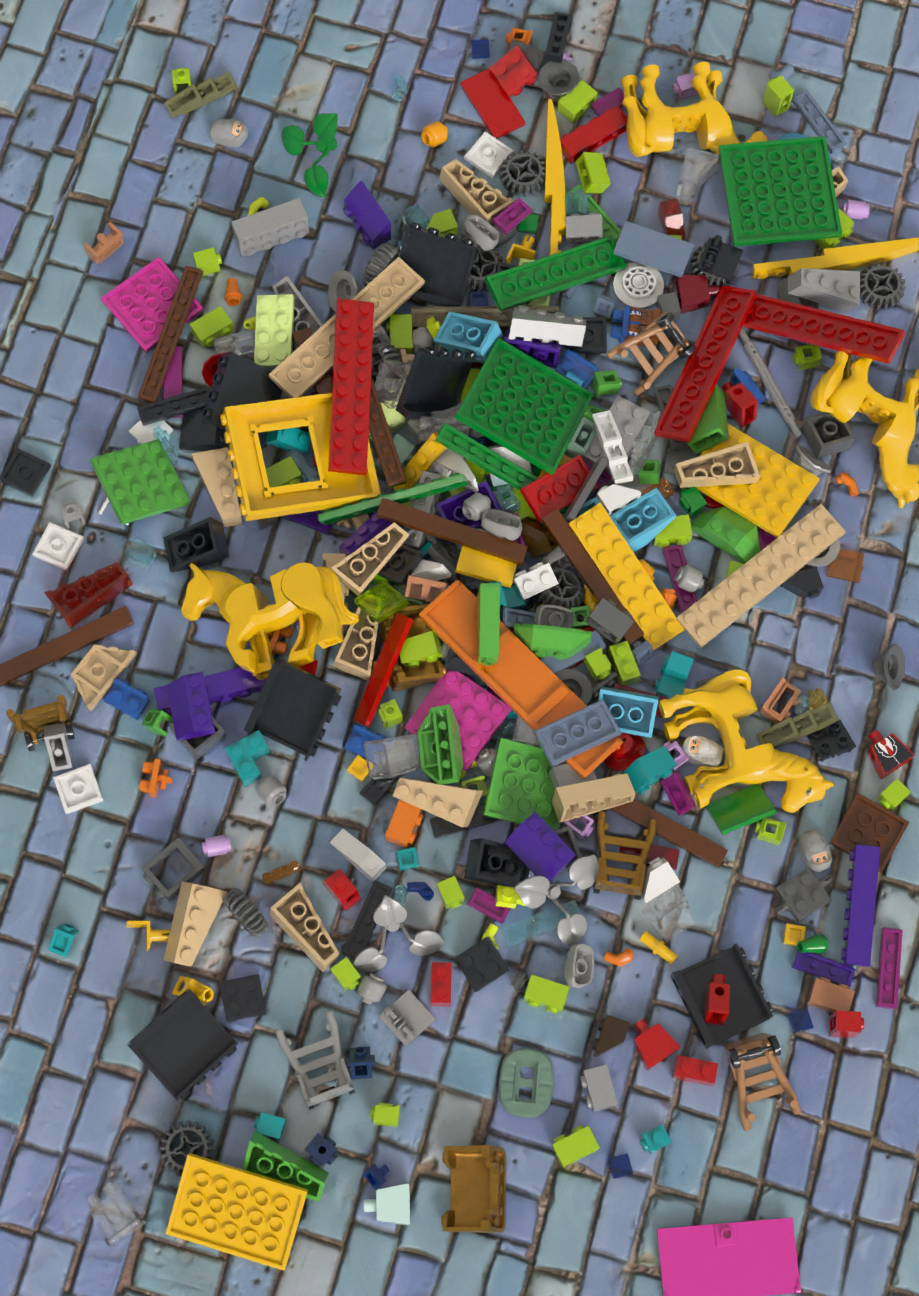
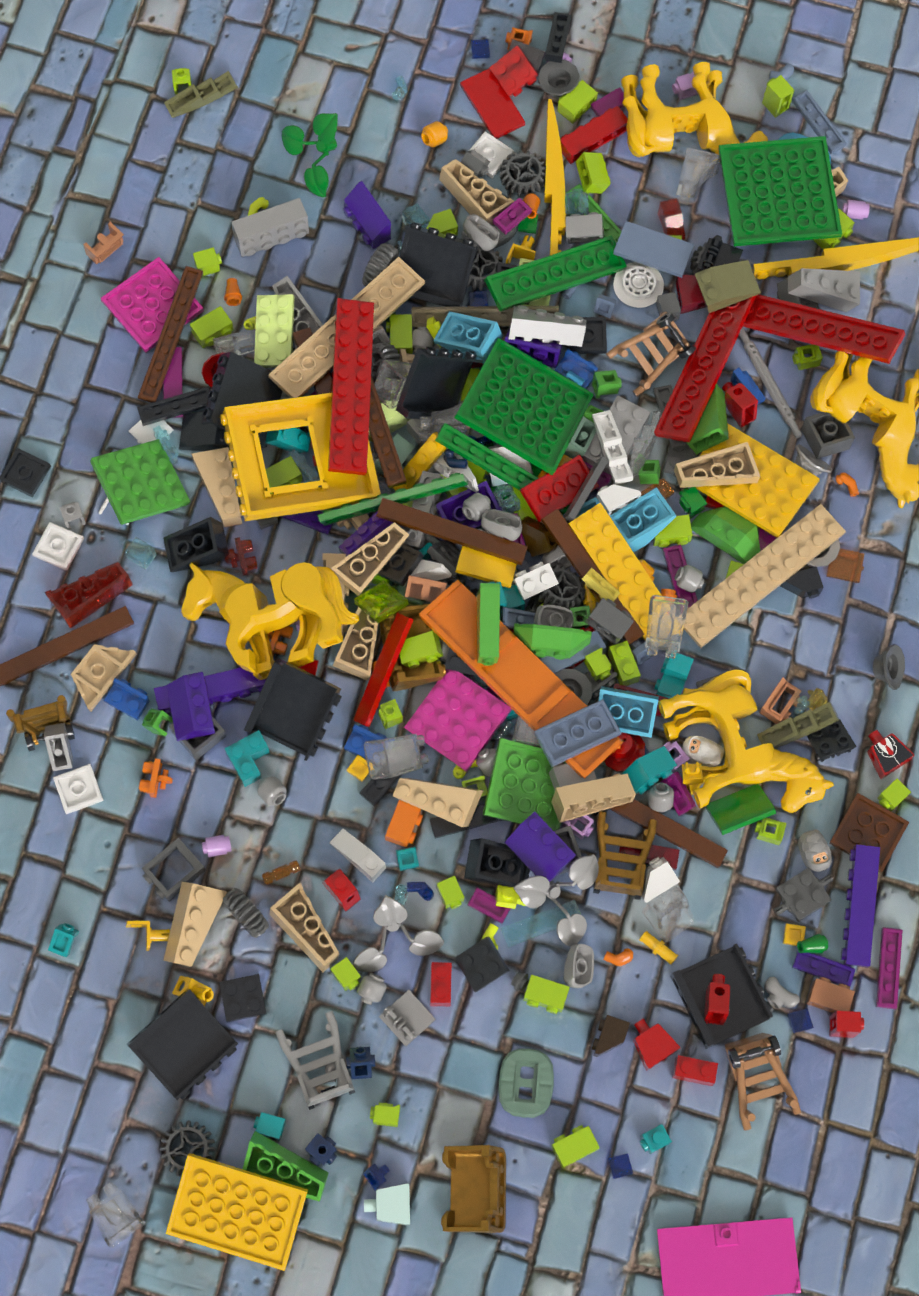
light grey piece [210,119,248,147] -> none
light grey hat [328,270,362,312] -> none
black tile [342,880,393,959] -> none
bright green wedge [418,704,463,785] -> none
light grey brick [580,1064,618,1112] -> none
hips [610,306,661,347] -> none
dark grey gear [860,262,906,310] -> none
none -> clear red hips [225,537,258,576]
none -> dark blue arm [443,449,468,469]
none -> dark grey brick [461,150,490,178]
none -> orange cone [523,193,540,219]
none -> light yellow plate [582,568,620,602]
none -> clear hips [645,595,689,659]
none -> light grey head [648,783,674,813]
none -> yellow tile [682,762,703,784]
none -> olive slope [695,260,761,313]
none -> light grey piece [764,977,800,1009]

